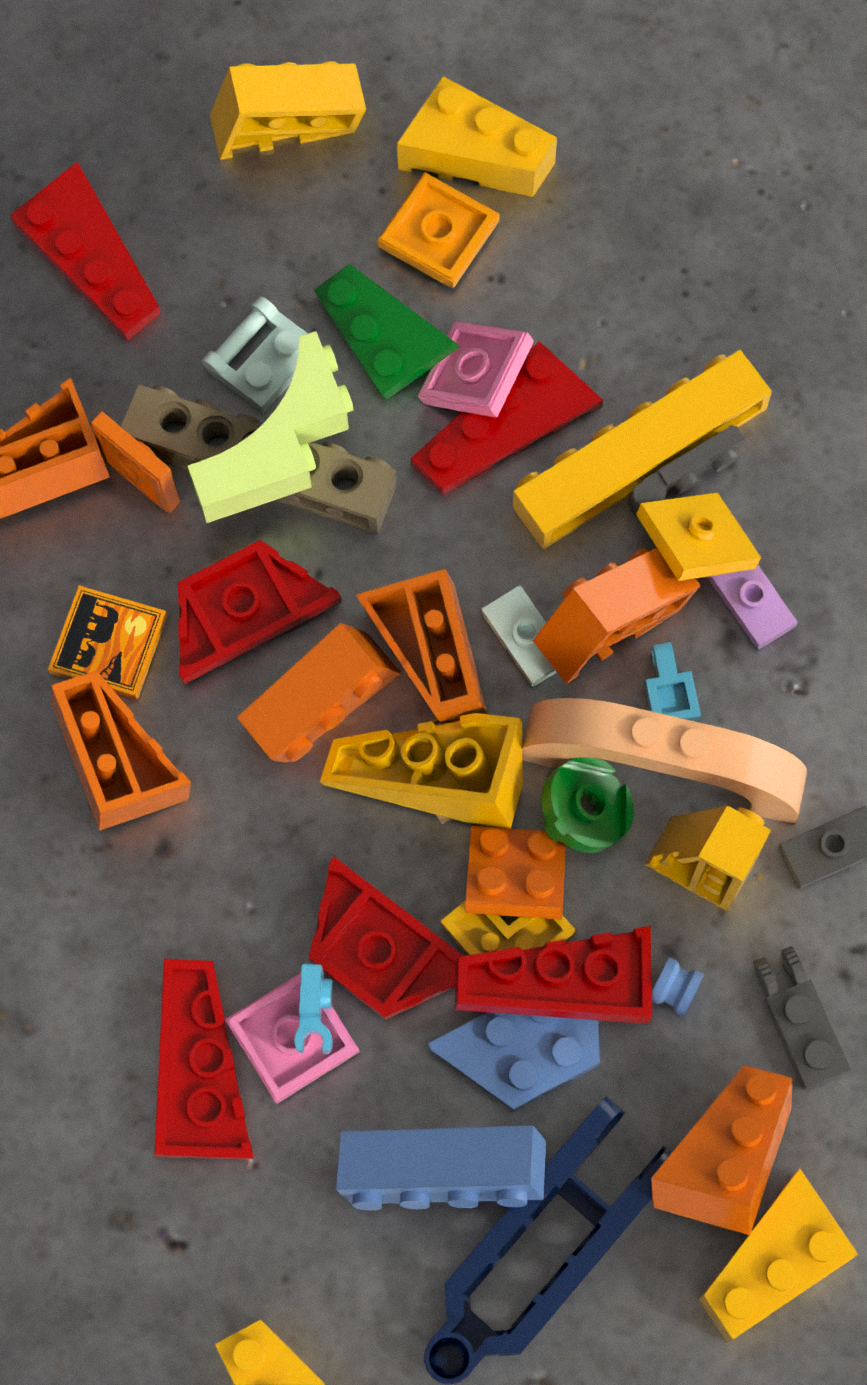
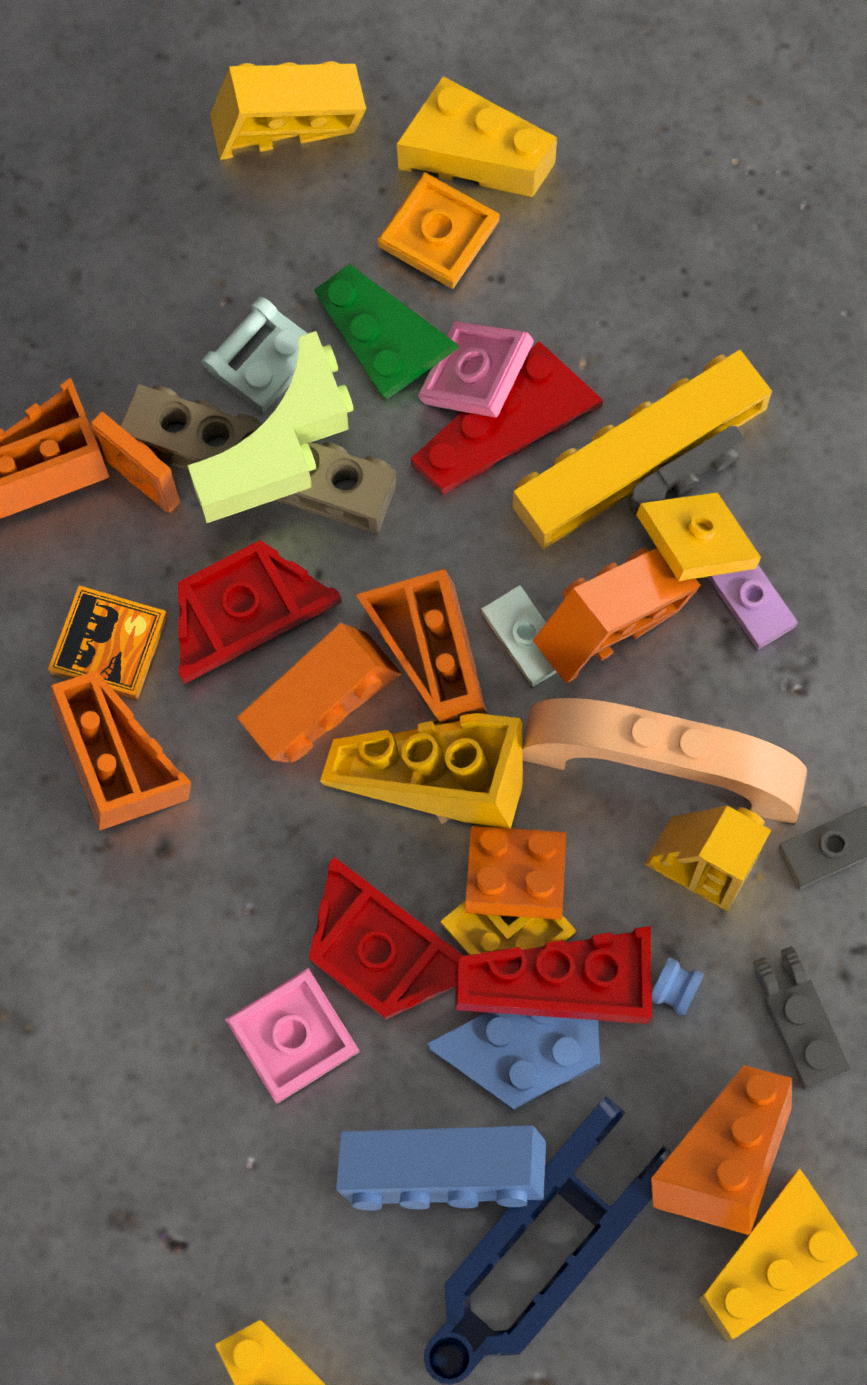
red wing [10,162,161,341] -> none
red wing [154,959,254,1160] -> none
medium azure plate [294,964,333,1054] -> none
green plate [541,758,634,853] -> none
medium azure plate [644,642,701,721] -> none

